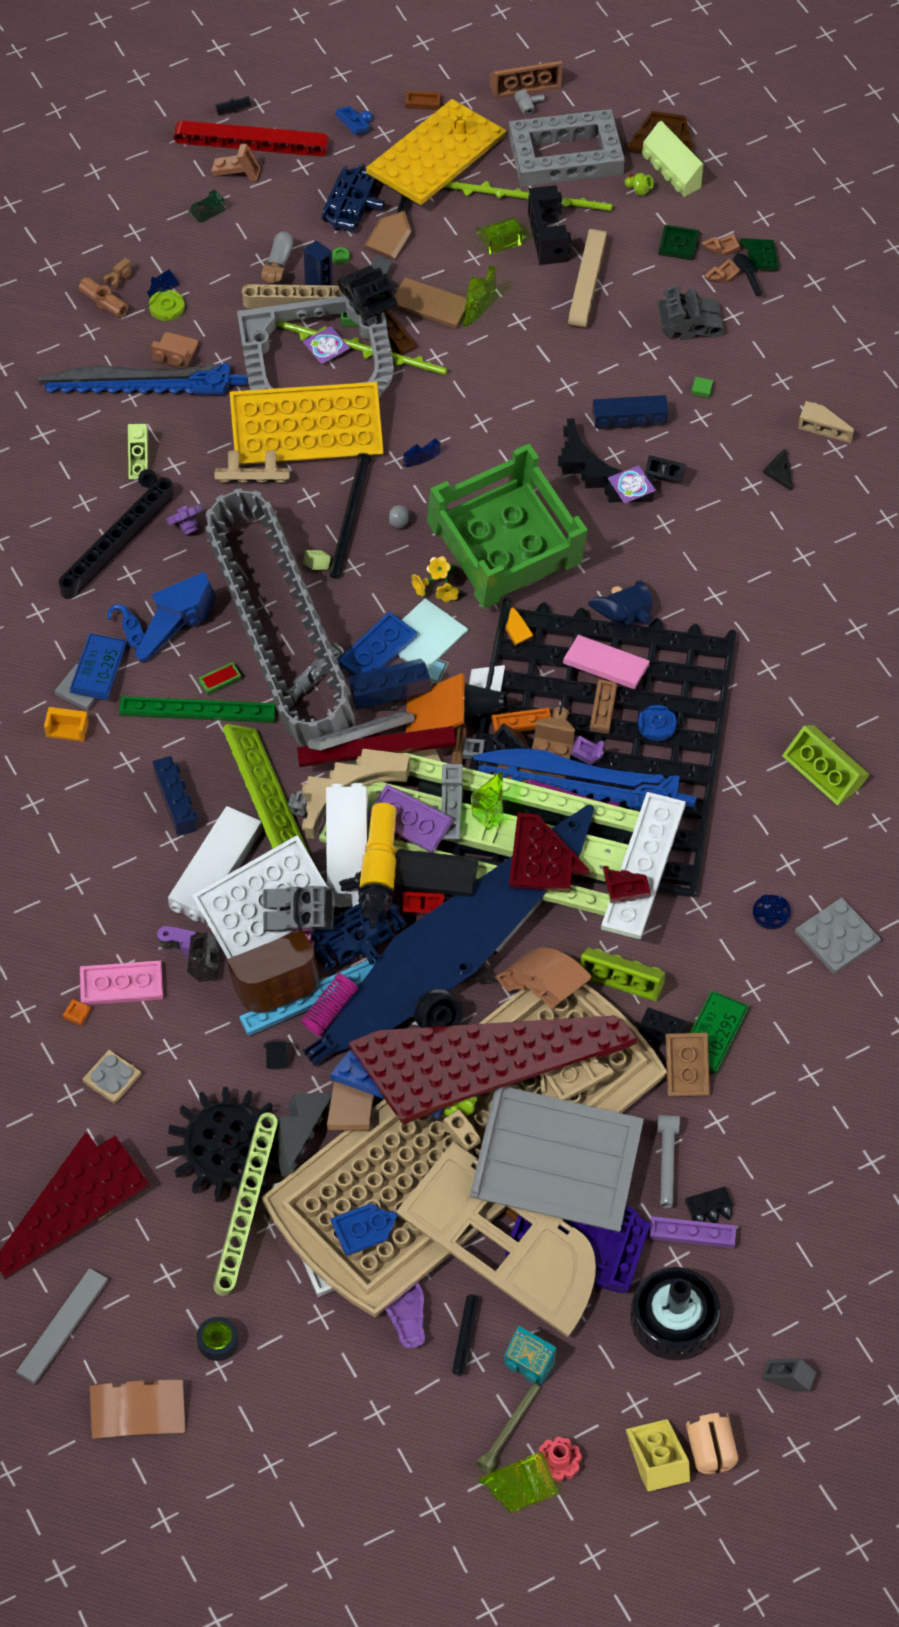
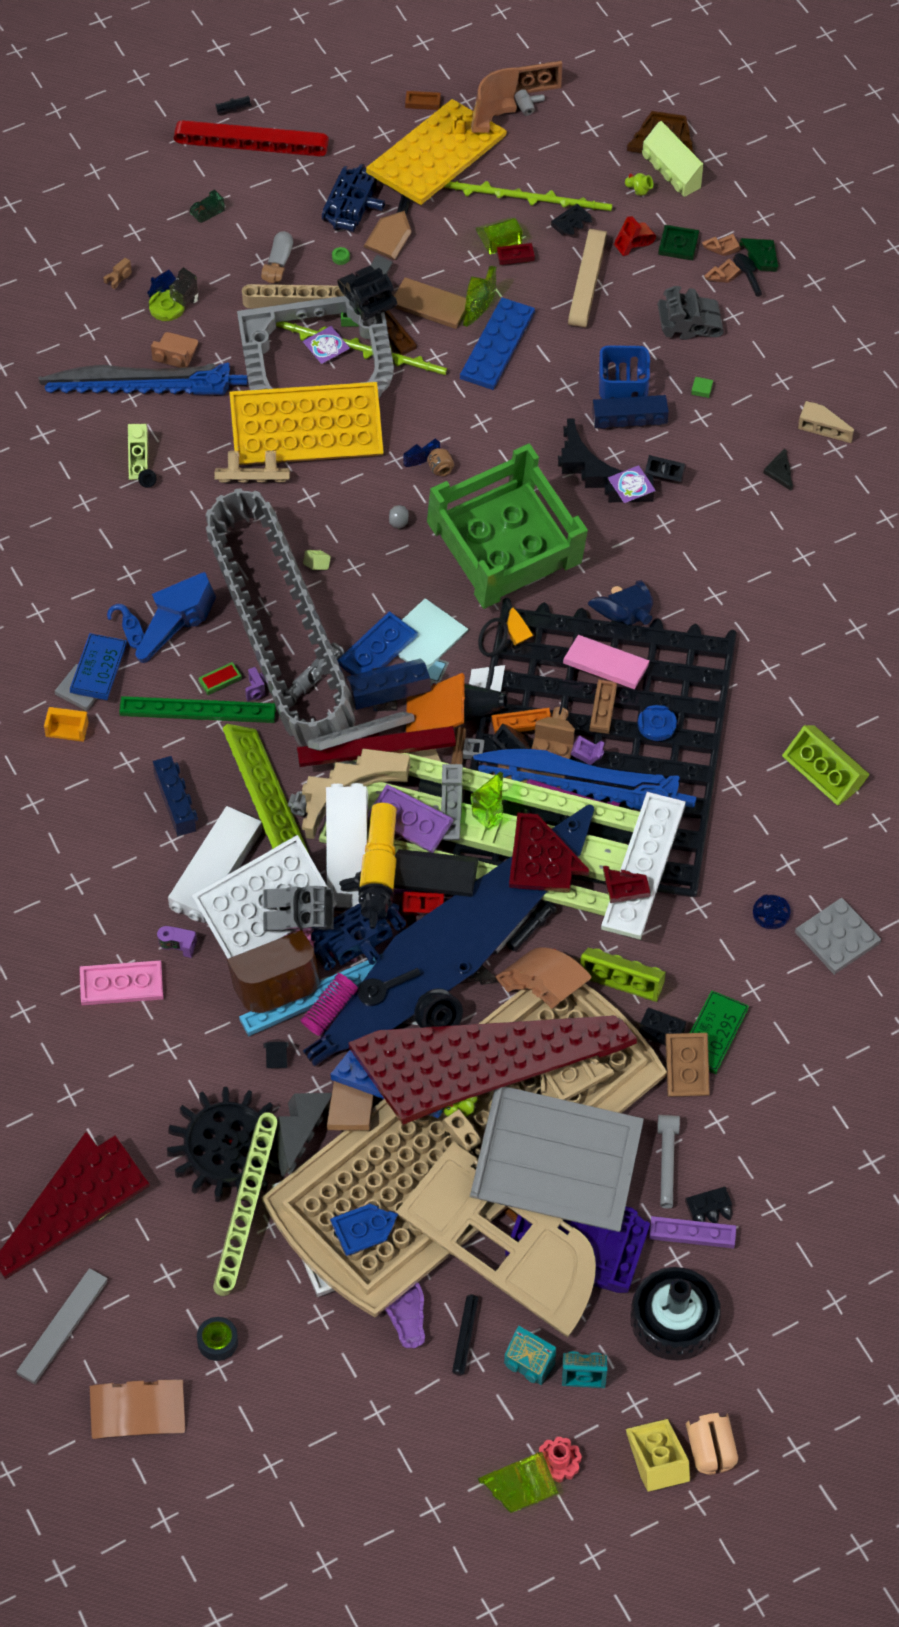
black beam [59,478,174,599] -> none
orange tile [63,999,91,1026] -> none
nougat piece [78,277,128,318] -> none
light grey piece [82,1050,141,1104] -> none
medium lavender plant [166,503,204,534] -> none
clear smoke brick [187,932,220,982] -> none
nougat bracket [211,144,261,182] -> none
dark blue brick [304,240,333,286] -> none
black axle [330,453,372,579] -> none
blue plate [335,106,373,135] -> none
yellow plant [411,556,459,602] -> none
olive piece [476,1384,540,1473] -> none
light grey brick [508,109,625,187] -> none
black plate [528,185,571,265] -> none
dark grey slope [762,1358,816,1392] -> none
none -> clear smoke brick [169,267,199,307]
none -> medium lavender bracket [245,667,265,701]
none -> black piece [358,968,421,1006]
none -> medium nougat head [427,448,454,476]
none -> blue plate [460,297,535,390]
none -> nougat panel [471,68,519,133]
none -> black tyre [478,618,508,657]
none -> dark red plate [497,243,535,265]
none -> black pin [507,900,557,952]
none -> black plate [551,204,592,236]
none -> teal slope [562,1351,607,1388]
none -> blue piece [599,345,650,399]
none -> red tile [613,216,656,256]

